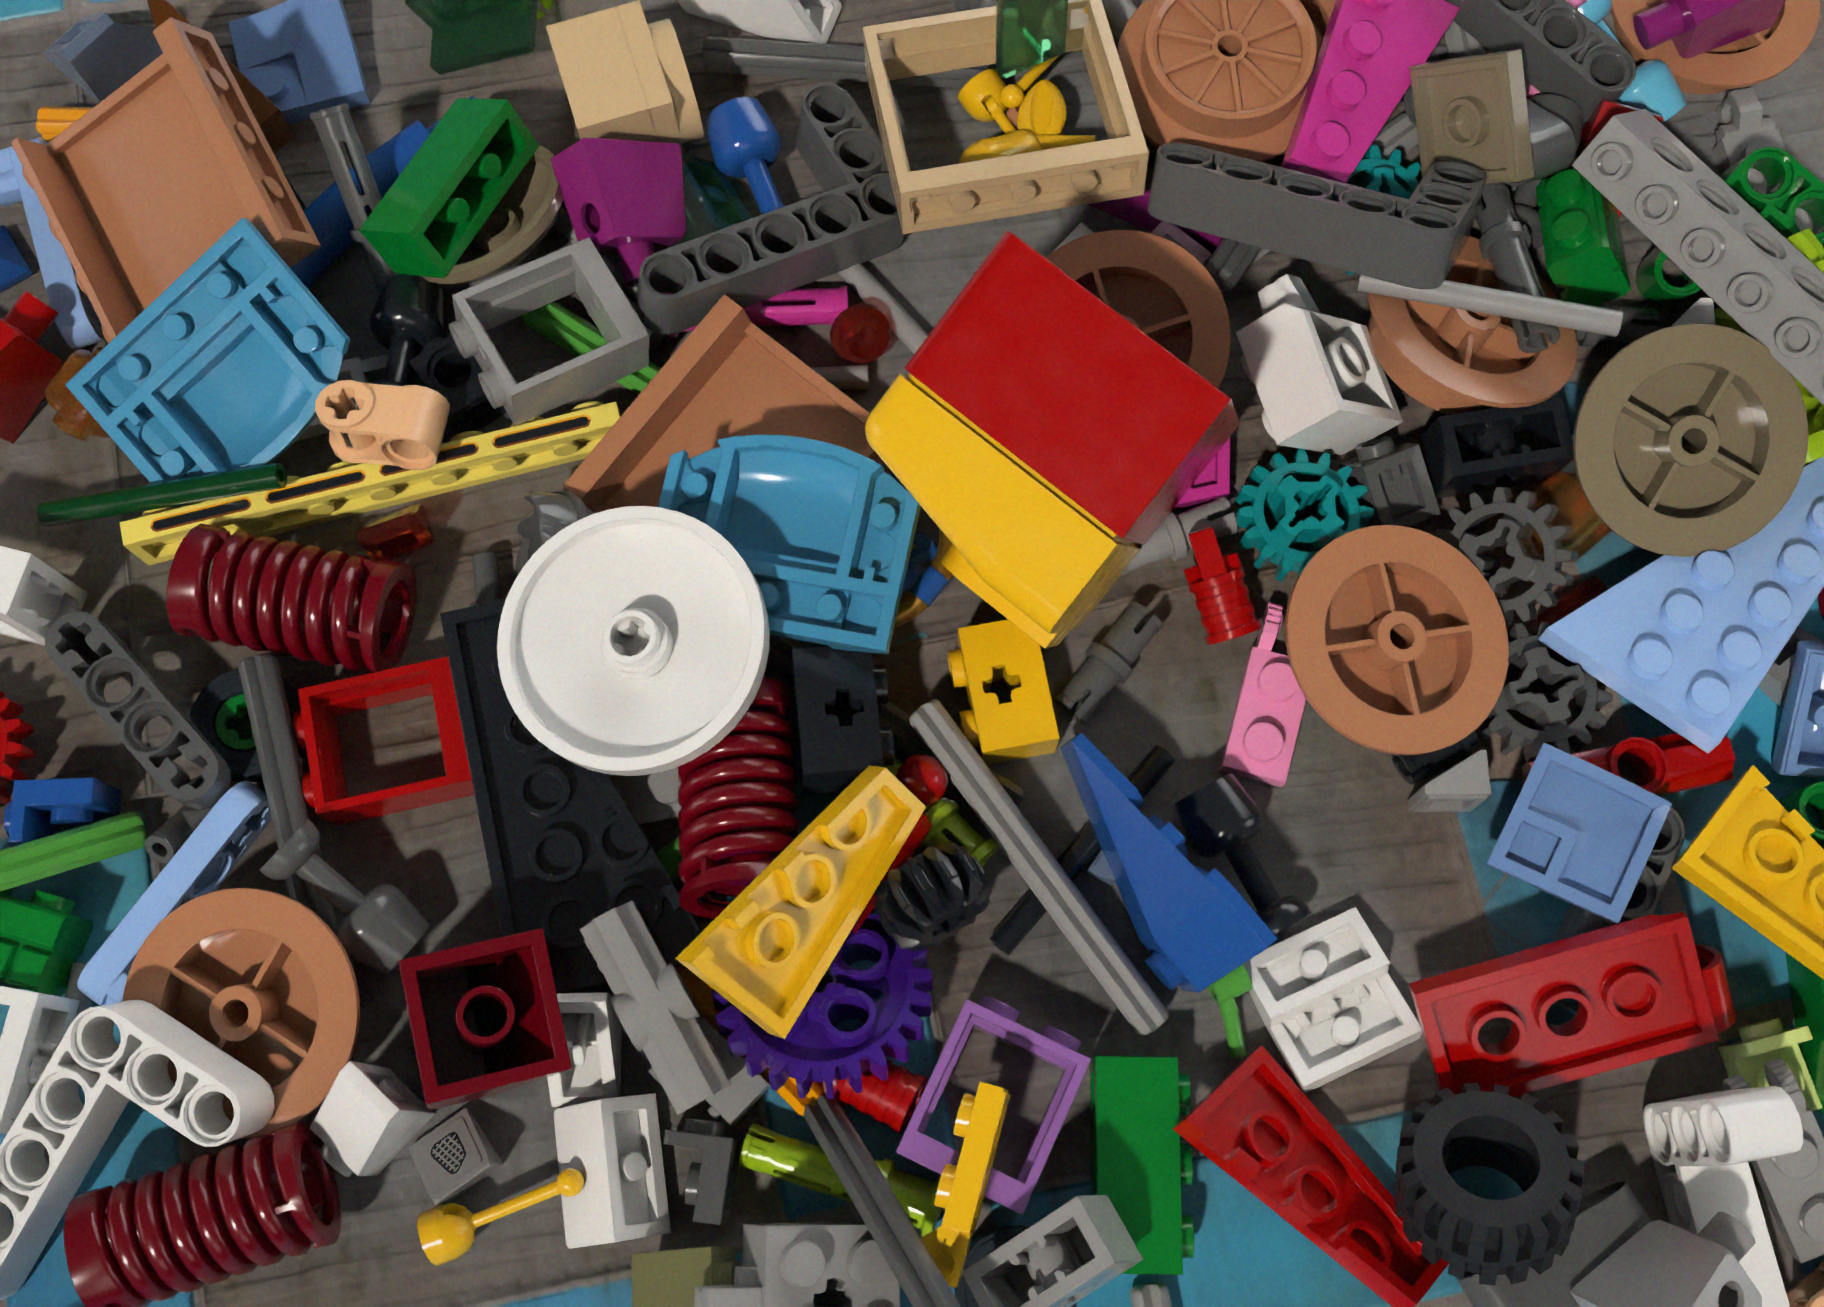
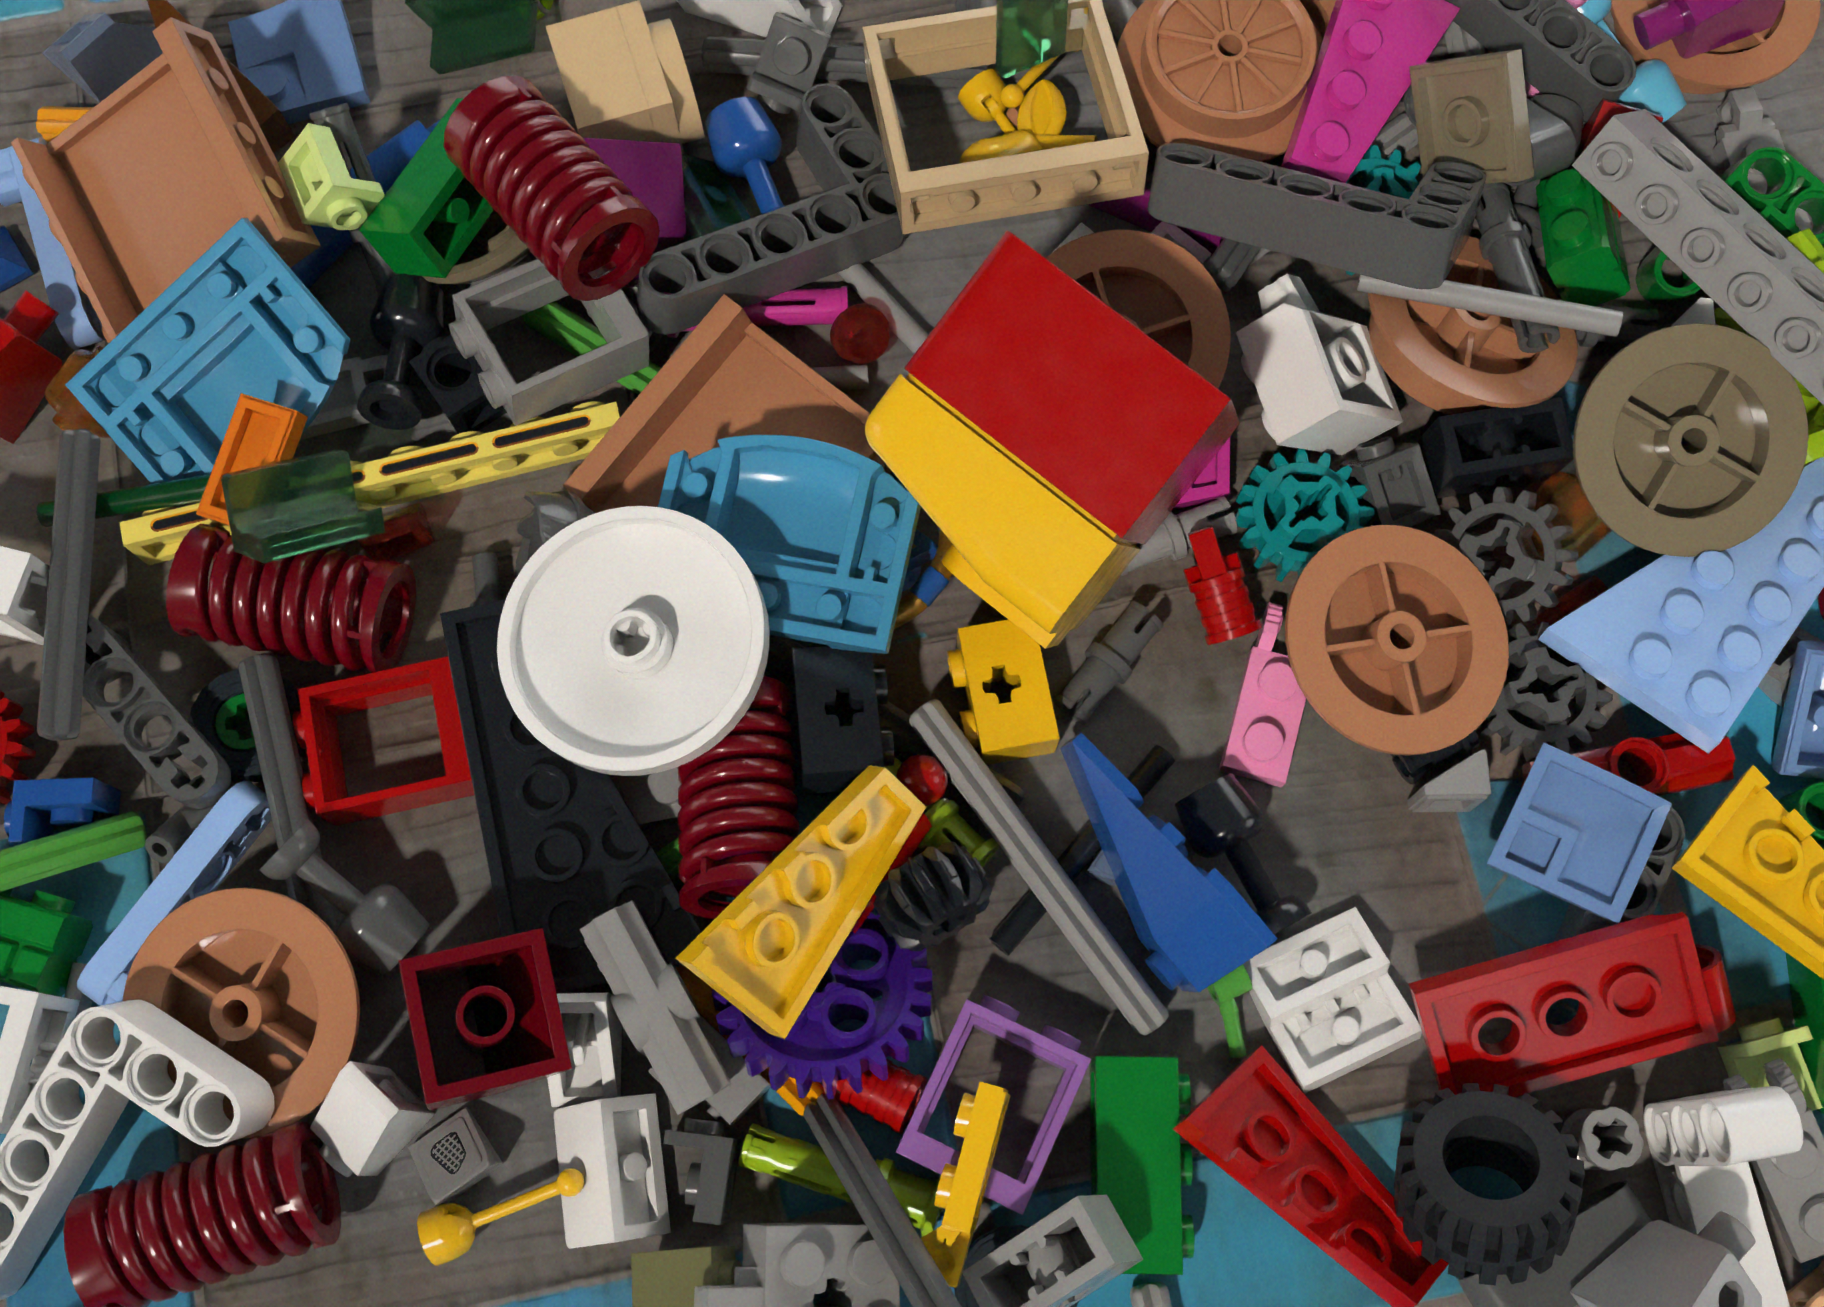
light nougat piece [315,380,450,470] -> none
none -> dark grey axle [37,429,101,741]
none -> orange tile [196,393,308,537]
none -> clear green panel [221,449,385,563]
none -> yellowish green bracket [278,123,385,230]
none -> dark red piece [444,76,660,301]
none -> dark grey bracket [746,12,832,114]
none -> light grey bush [1561,1107,1644,1170]

